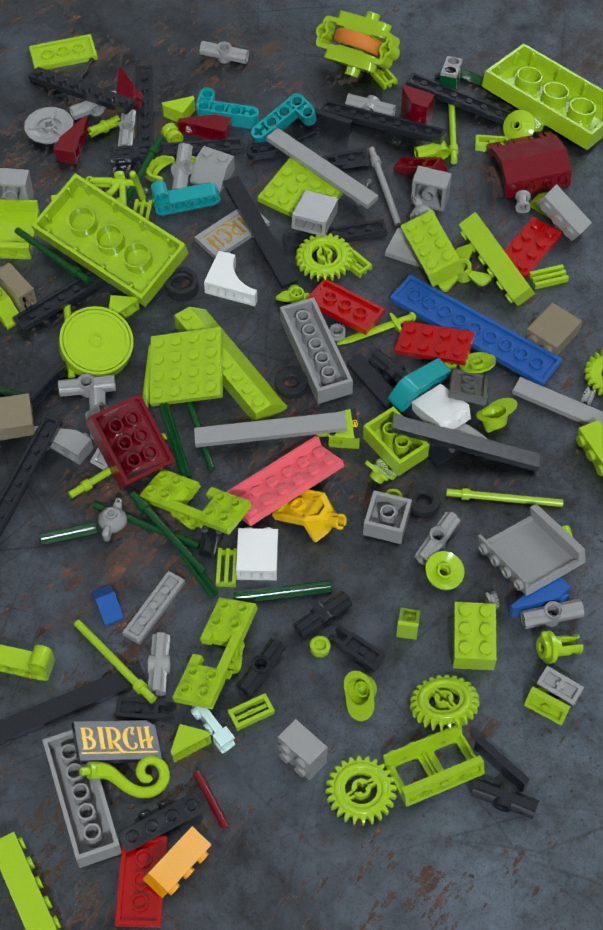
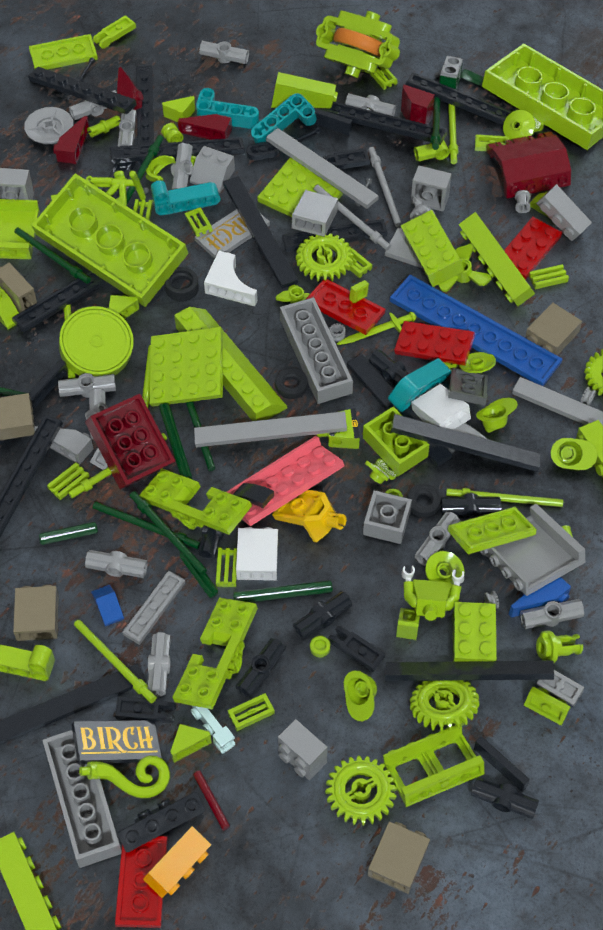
light grey piece [98,498,127,541] -> none
dark red slope [393,157,449,178] -> none
none -> dark tan brick [13,585,59,641]
none -> lime tile [47,462,89,500]
none -> light grey piece [85,550,148,578]
none -> lime hinge [93,15,136,49]
none -> lime tile [185,208,213,237]
none -> black slope [233,483,274,508]
none -> lime slope [271,72,338,108]
none -> light grey bar [314,185,391,250]
none -> lime tile [349,280,369,303]
none -> dark tan brick [368,821,430,894]
none -> black tile [385,661,554,681]
none -> lime torso [401,566,464,621]
none -> dark green bar [431,97,441,150]
none -> black piece [441,493,501,519]
none -> lime tile [448,507,537,554]
none -> lime piece [551,438,597,470]

